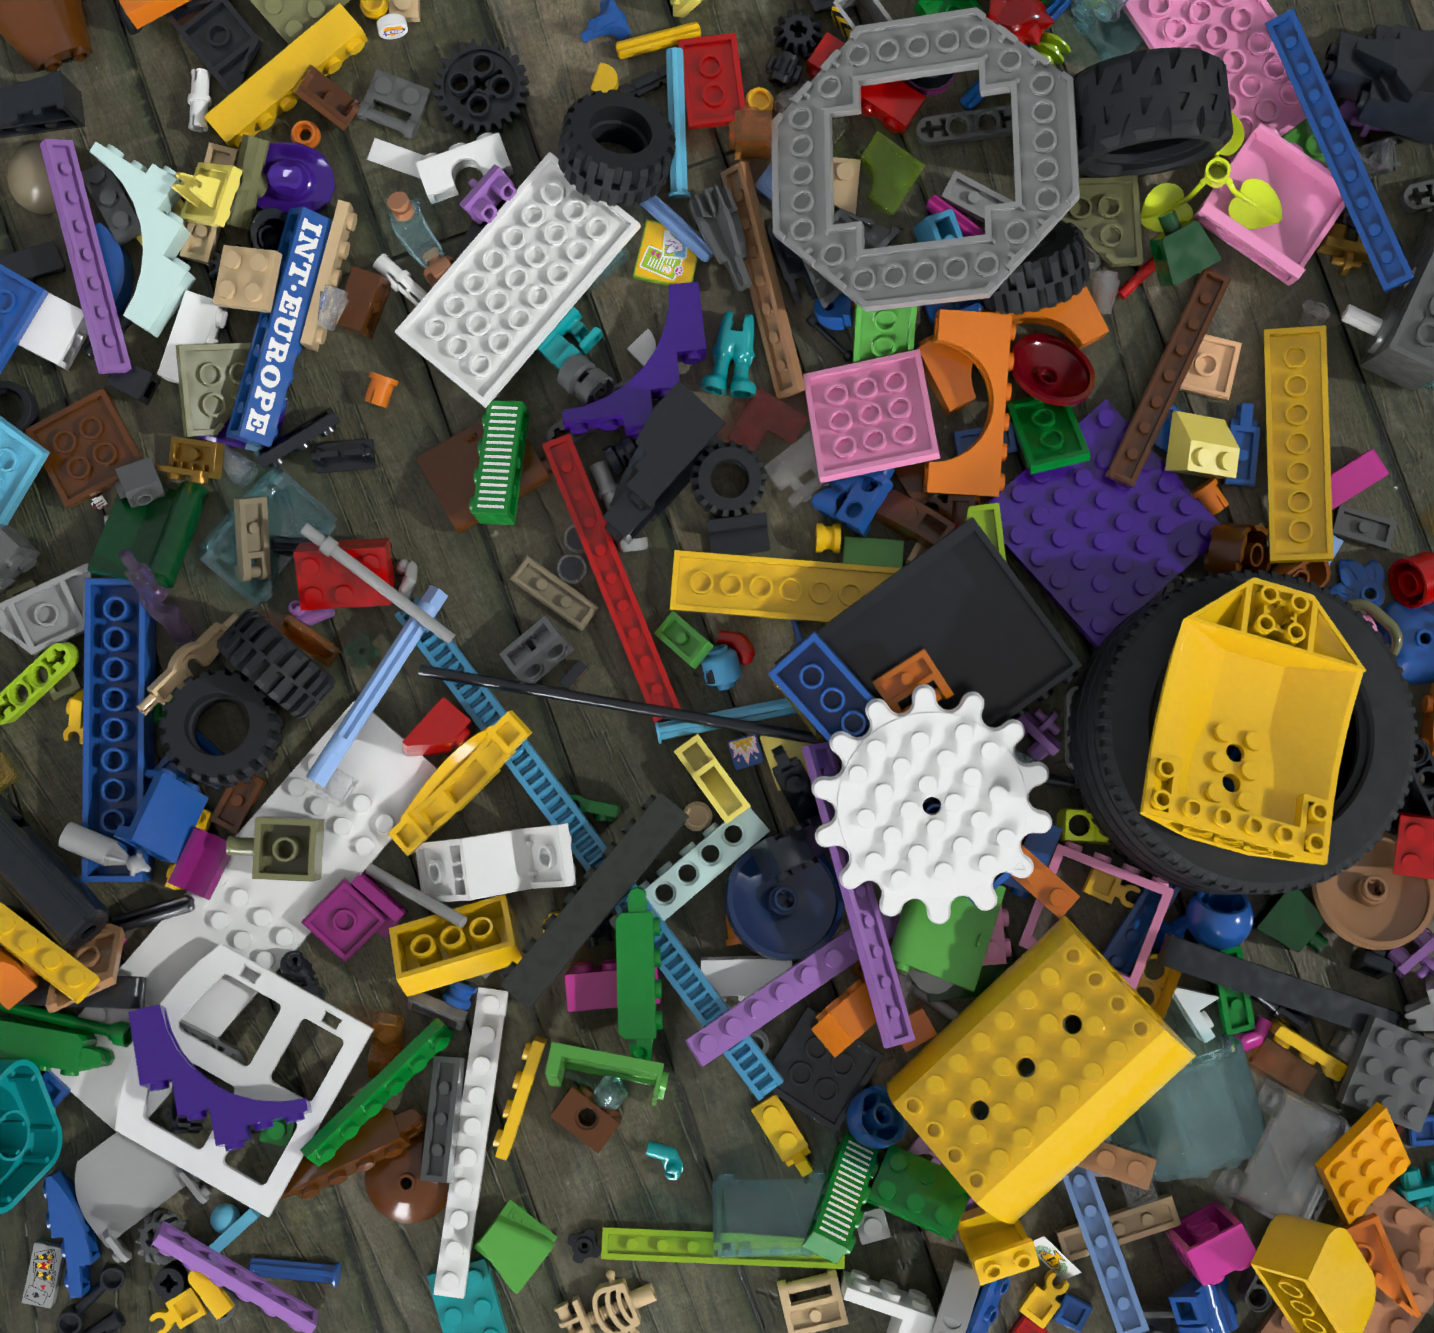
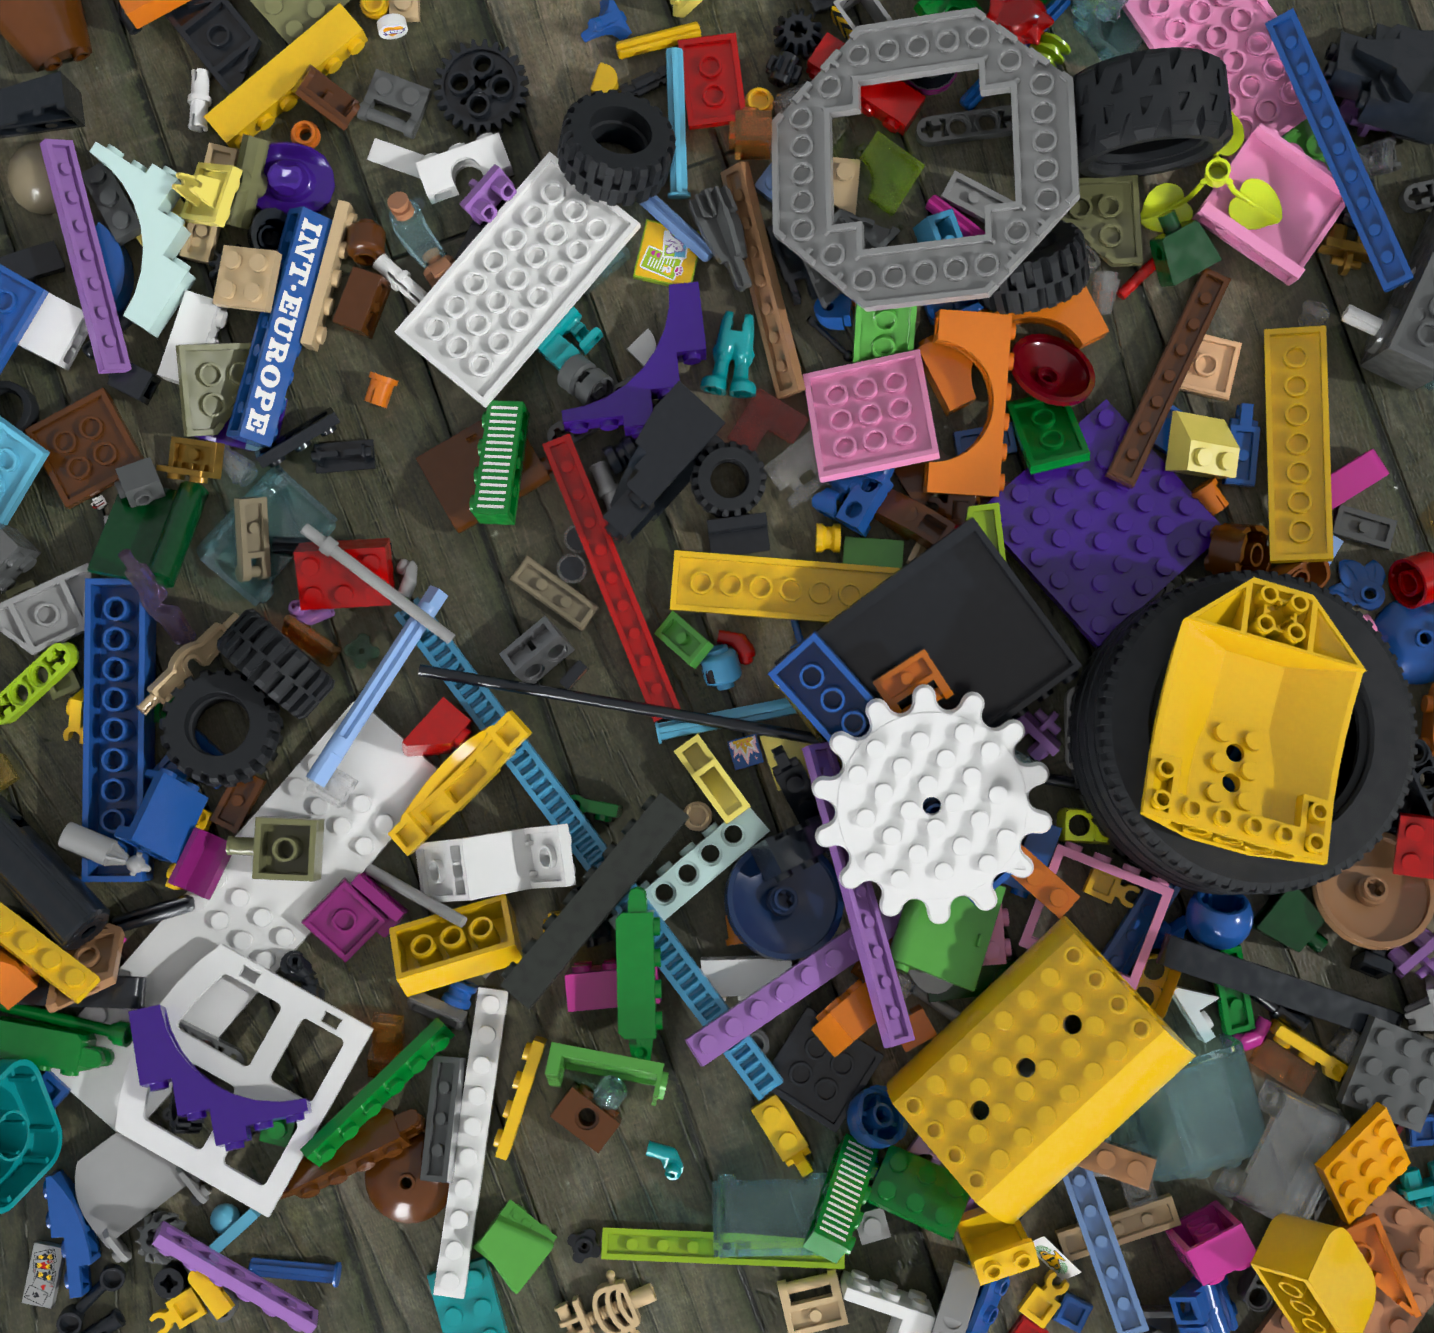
clear cone [316,284,349,331] -> none
light grey tile [618,537,648,553] -> none
olive animal [1345,598,1403,656] -> none
none -> reddish brown head [346,218,386,266]

